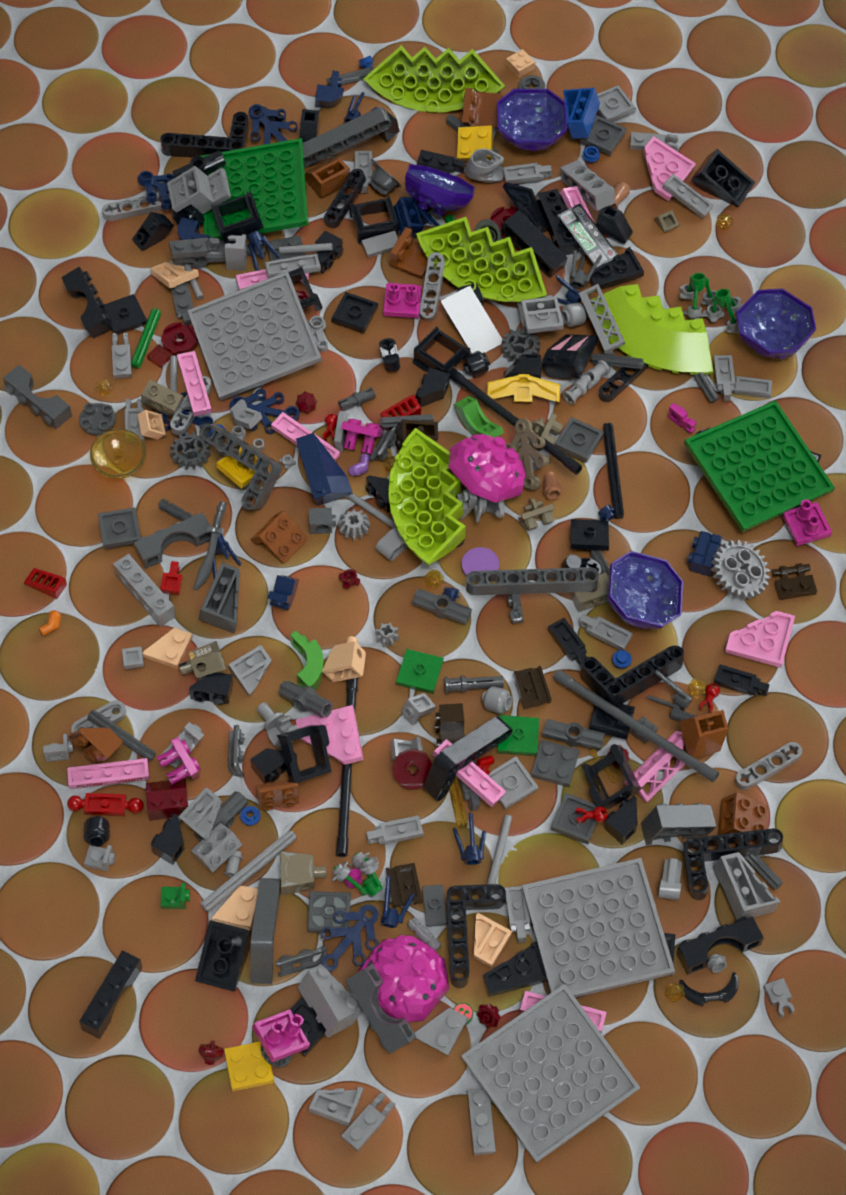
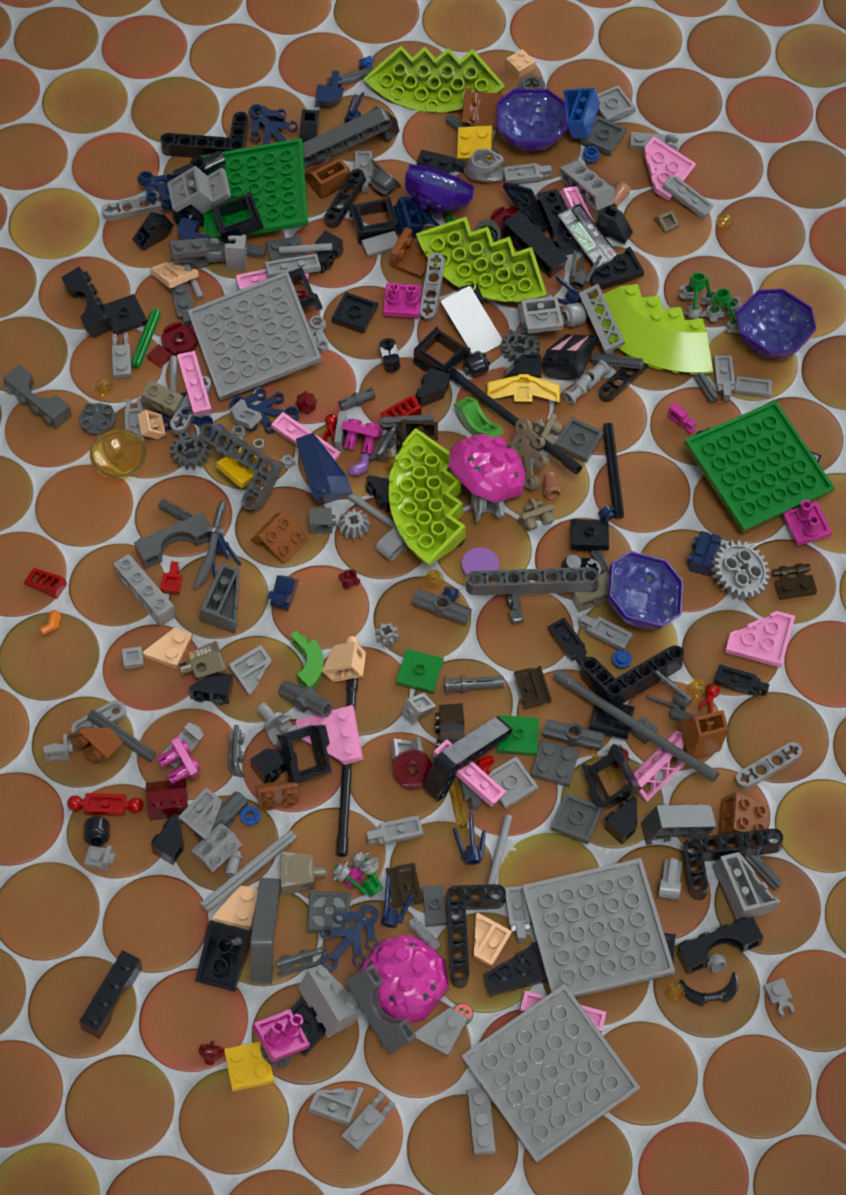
bright pink plate [67,758,150,789] -> none
dark grey plate [98,507,141,549] -> none
green bracket [161,883,190,909] -> none
dark blue plant [247,231,280,271] -> none
light grey slope [457,486,478,519] -> none
dark red piece [476,1003,501,1028] -> none
light grey head [482,686,512,714] -> none
red arm [576,806,608,824] -> none
black slope [691,149,755,208] -> none

